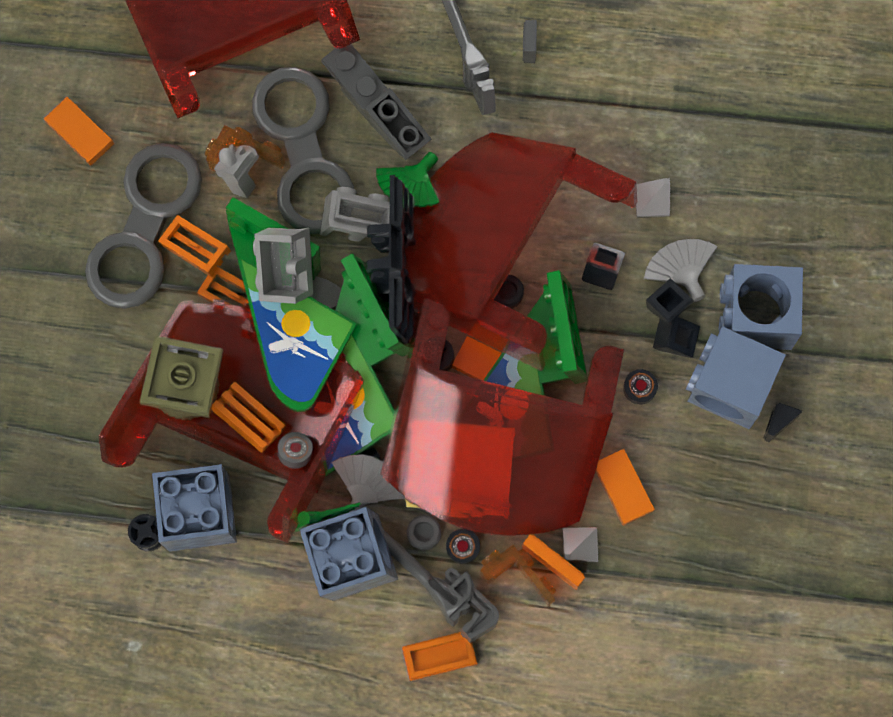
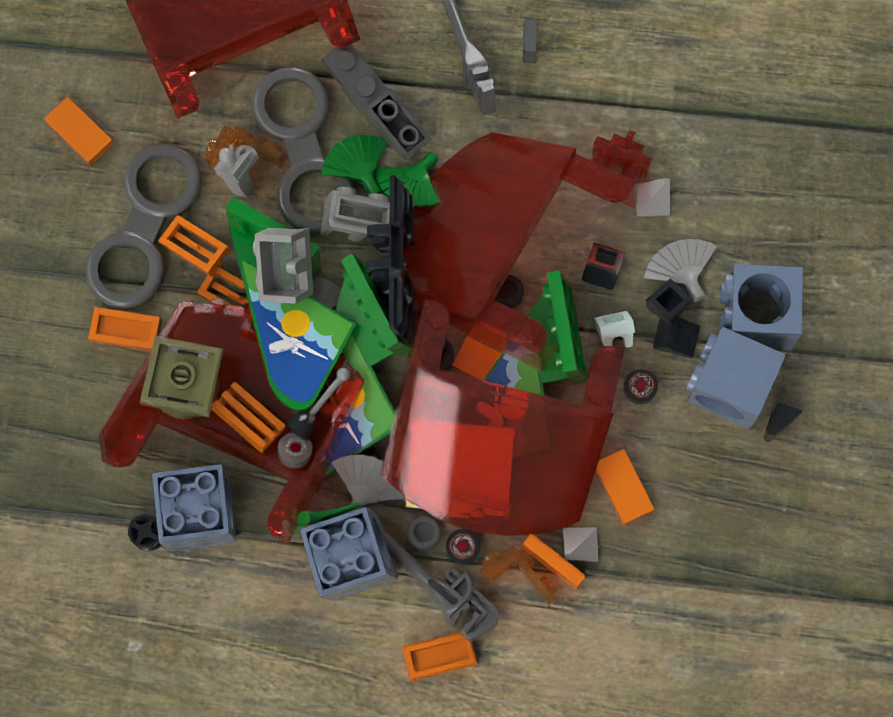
none -> orange tile [88,307,162,351]
none -> hinge [285,368,350,442]
none -> green hand [321,134,387,194]
none -> clear red hips [590,129,652,189]
none -> light aqua tile [594,311,635,352]

